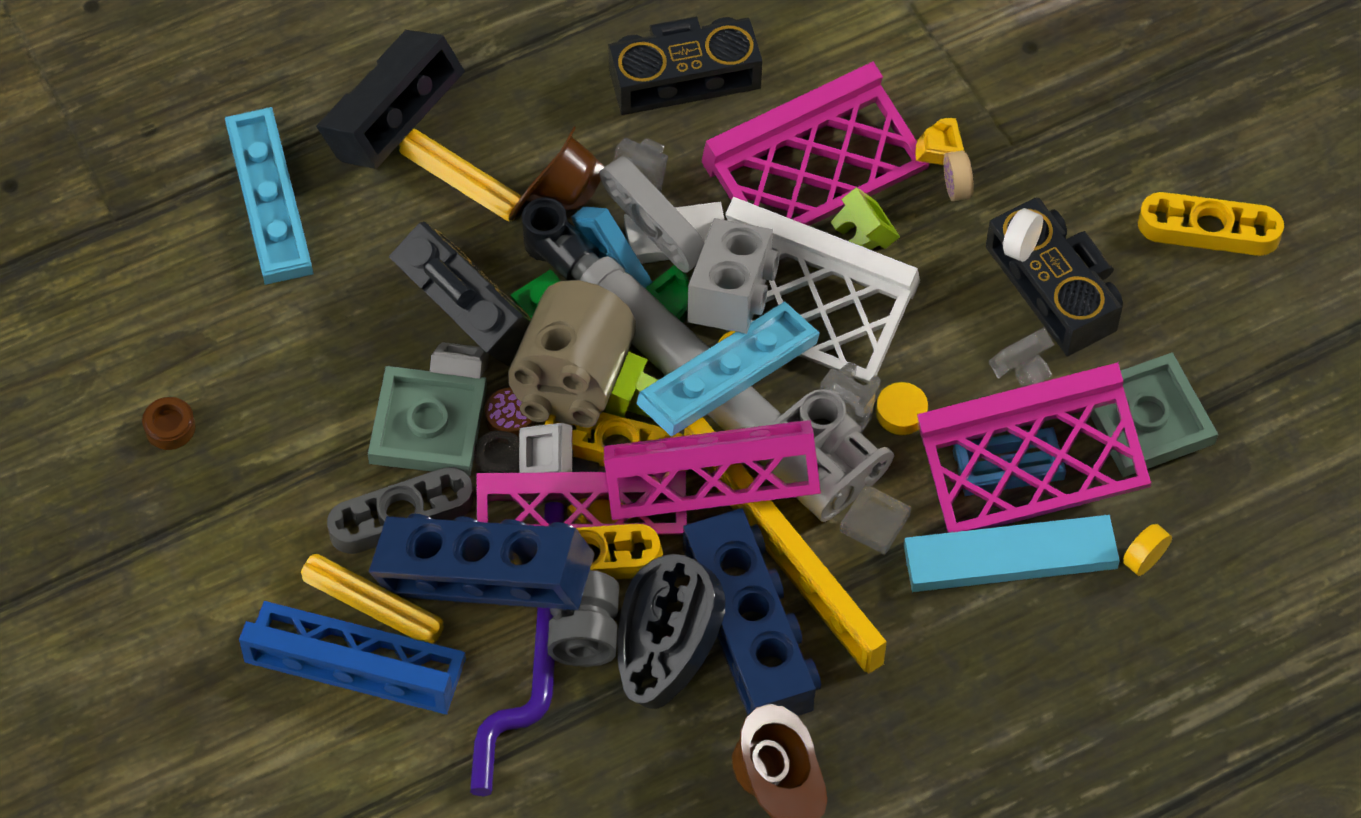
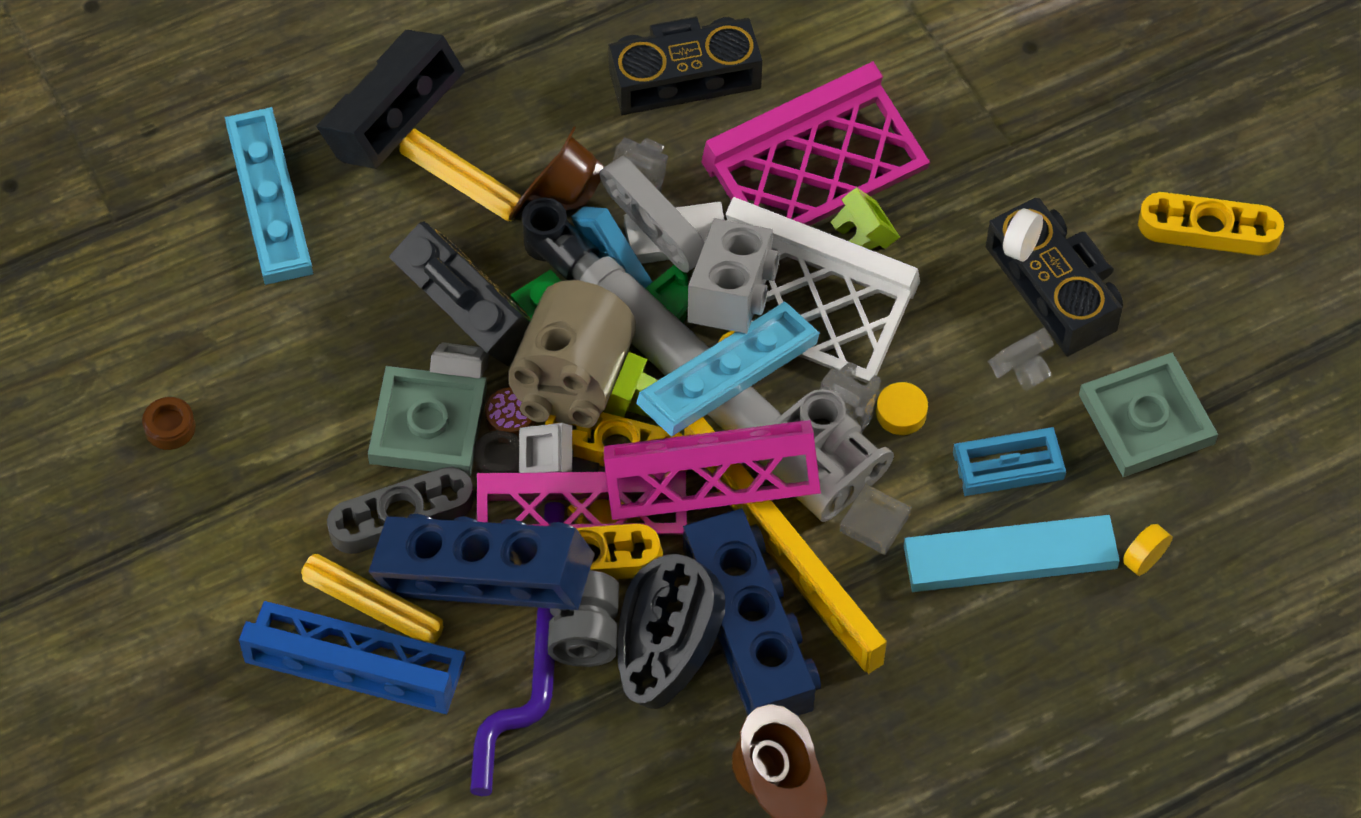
yellow tile [915,118,964,165] -> none
dark pink fence [917,363,1151,533] -> none
tan tile [944,151,973,201] -> none

